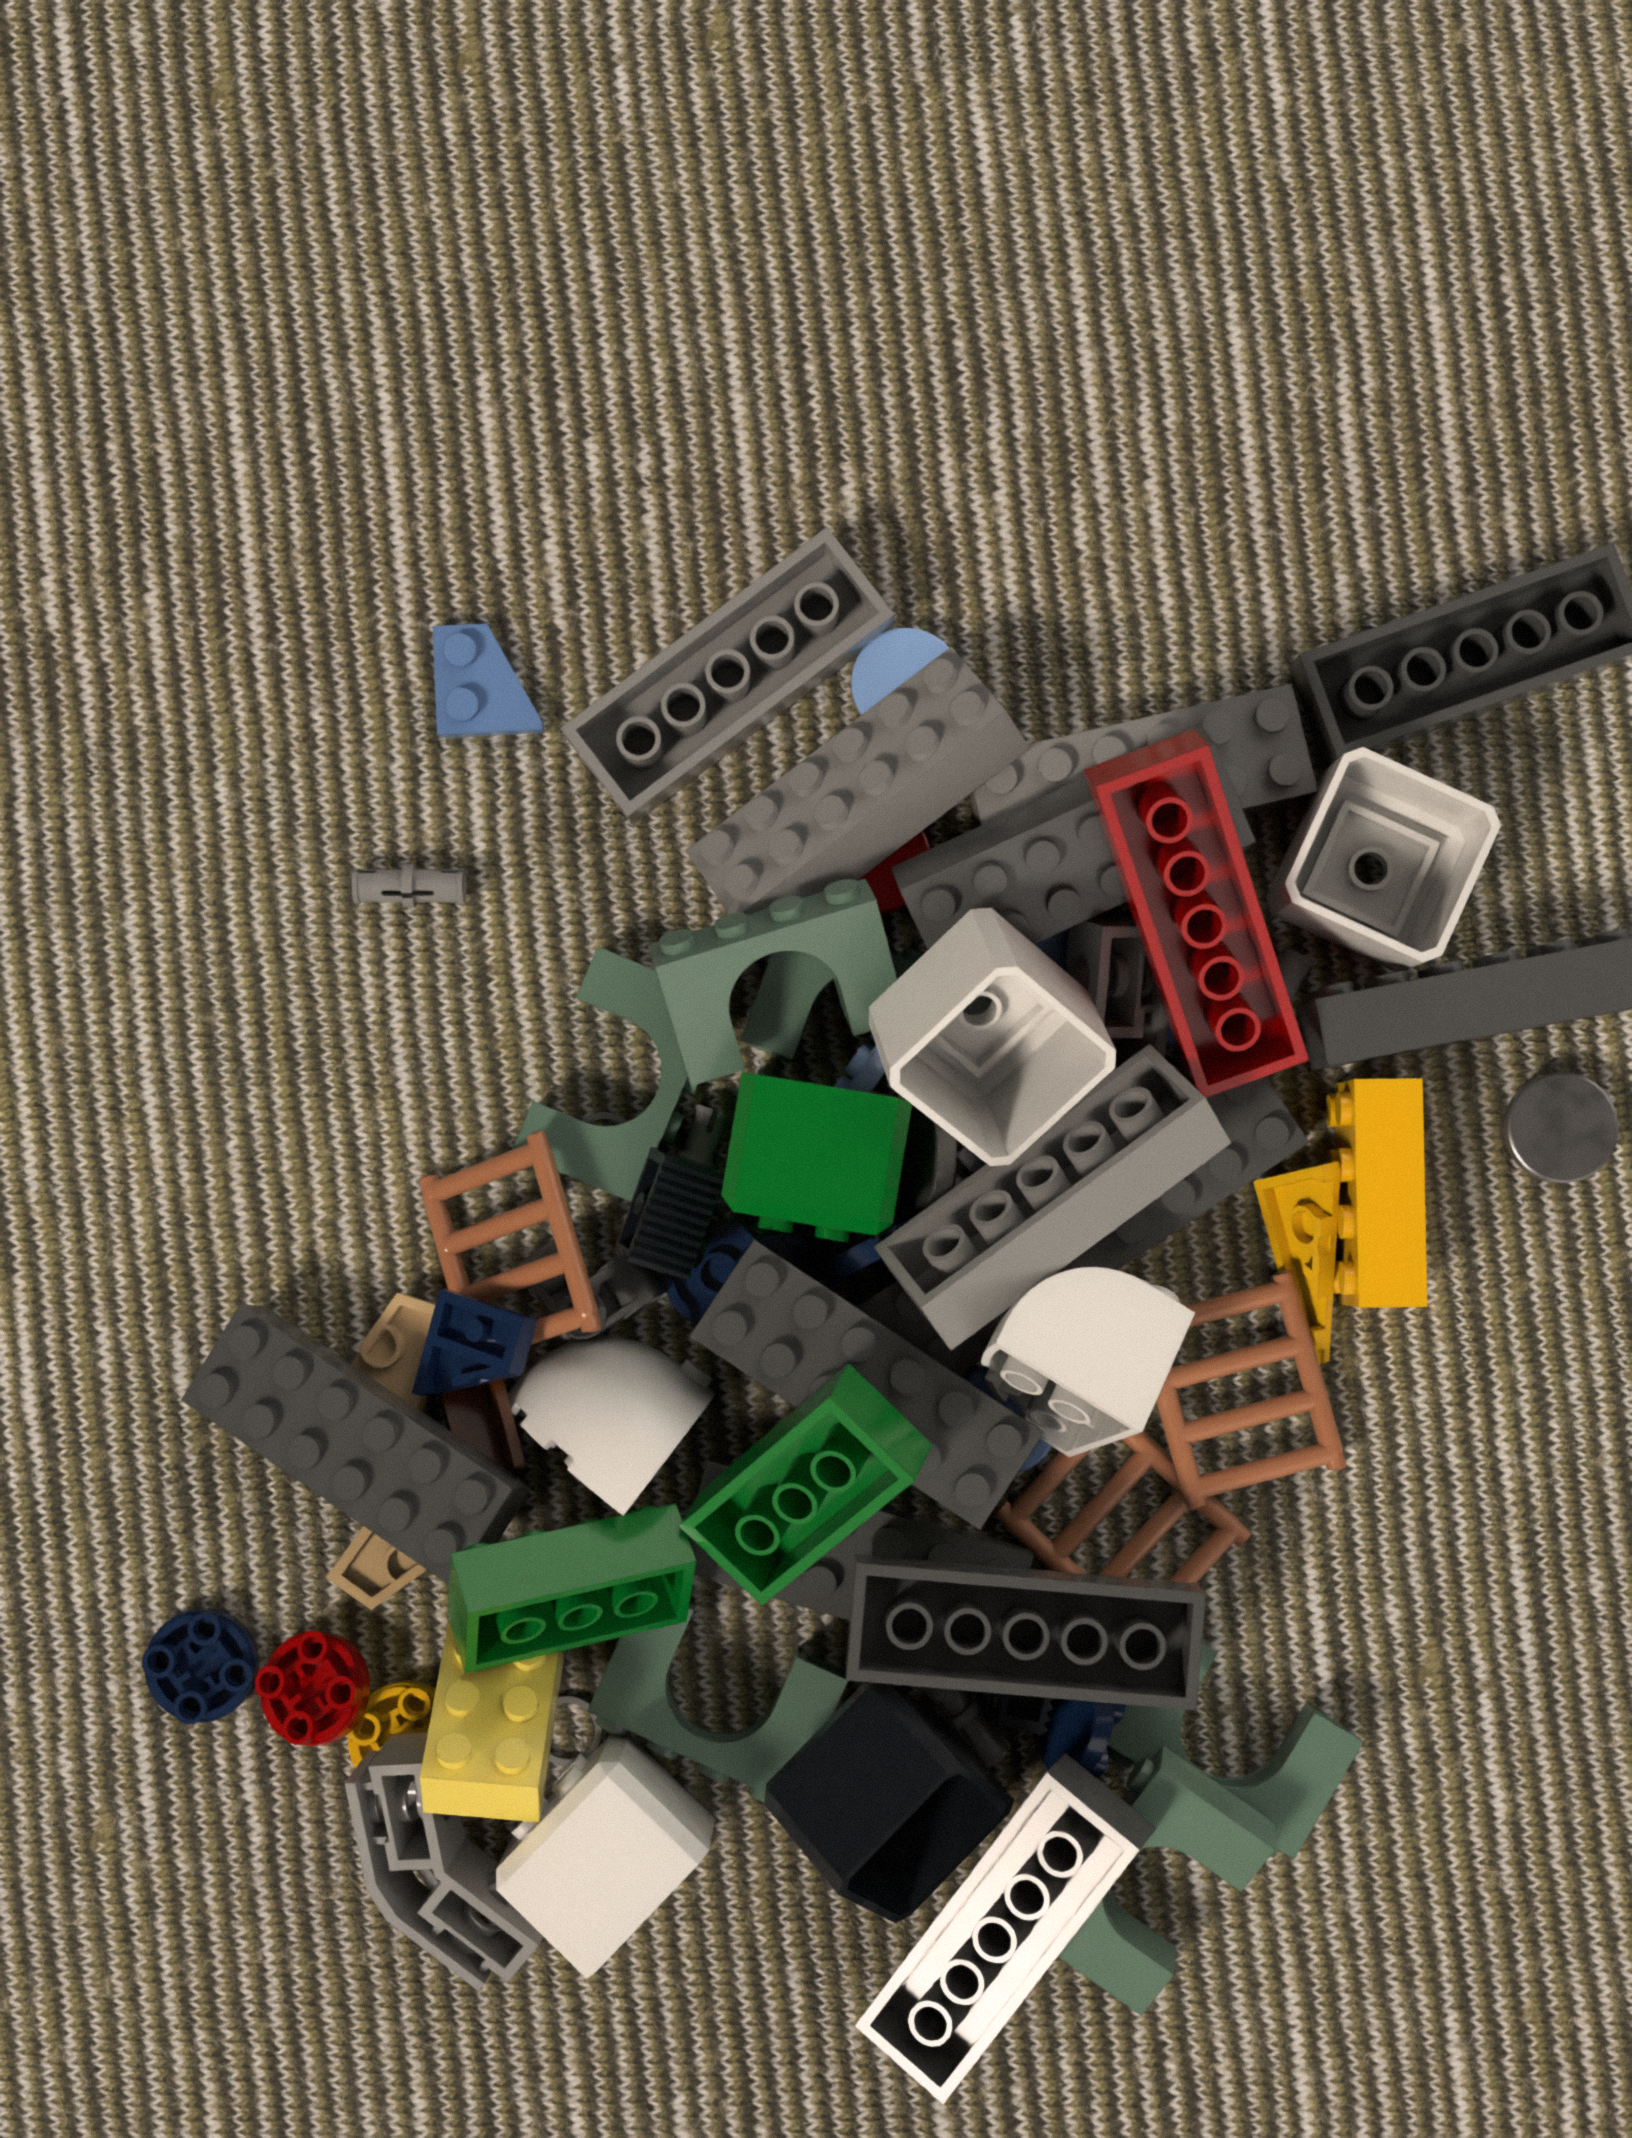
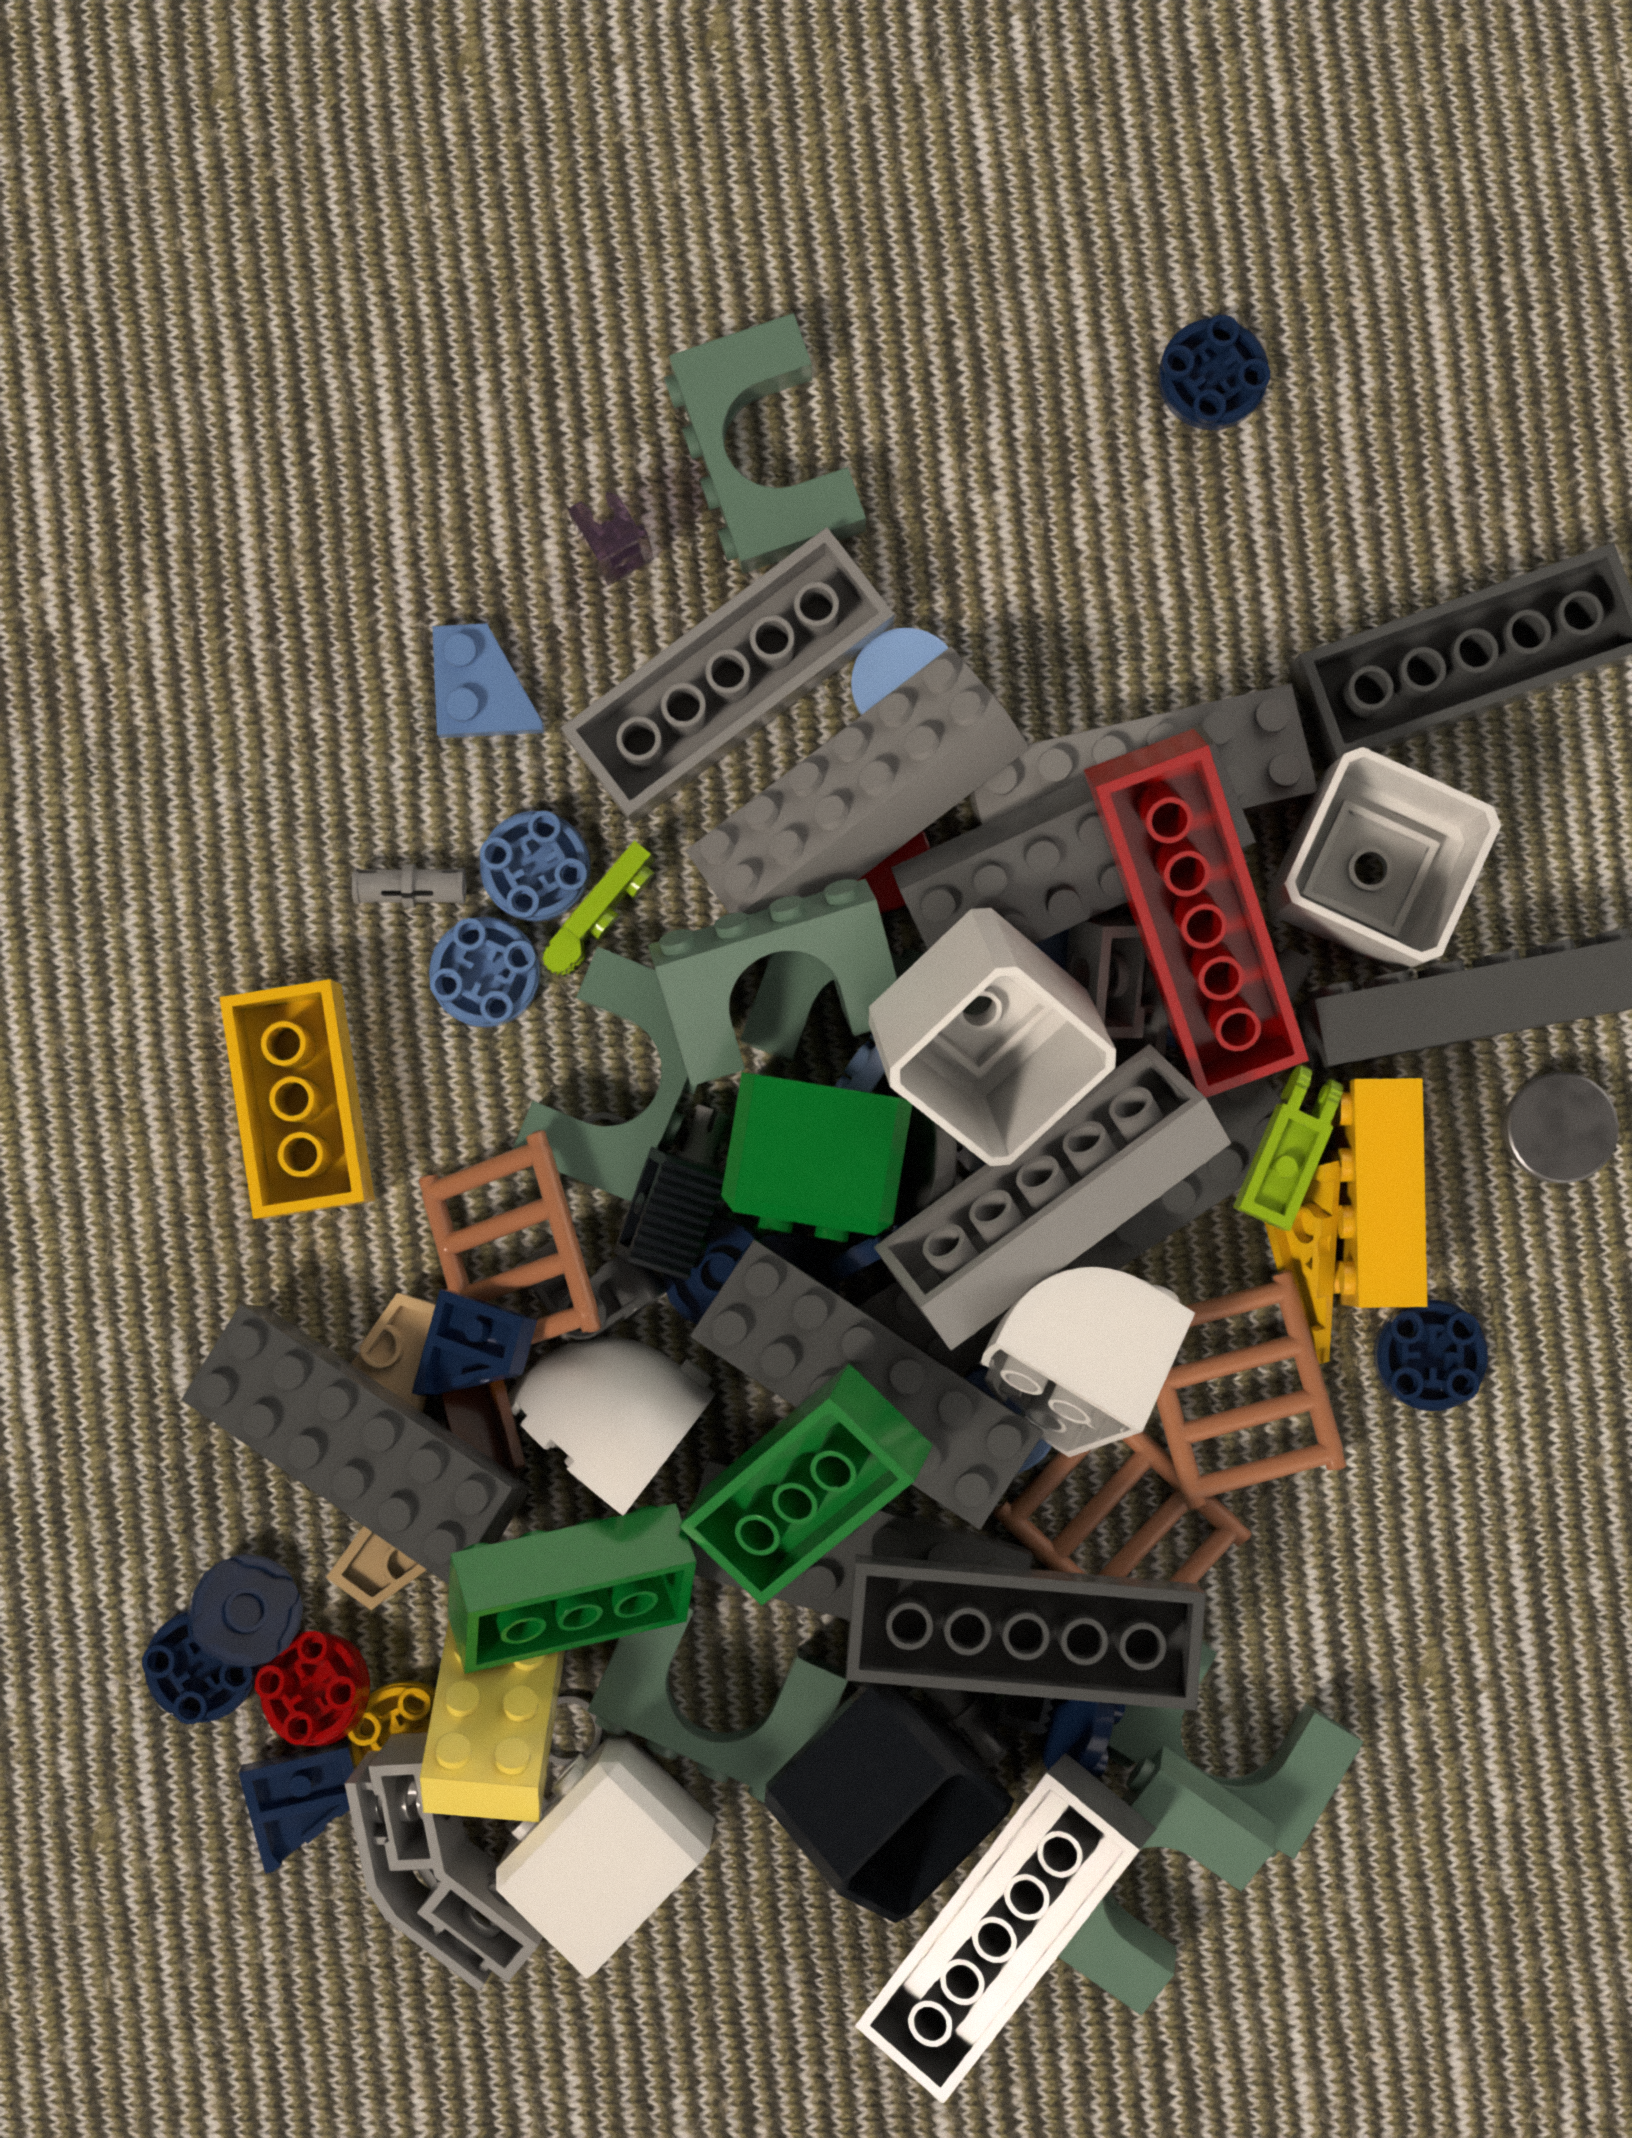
none -> dark blue tile [188,1554,303,1669]
none -> yellow brick [219,979,375,1219]
none -> dark blue wing [238,1740,357,1874]
none -> medium blue tile [429,917,541,1028]
none -> medium blue tile [480,810,591,922]
none -> lime hinge [541,840,655,977]
none -> hinge [568,492,654,586]
none -> sand green arch [664,313,866,574]
none -> dark blue tile [1158,315,1270,430]
none -> lime hinge [1233,1064,1344,1231]
none -> dark blue tile [1373,1299,1488,1411]

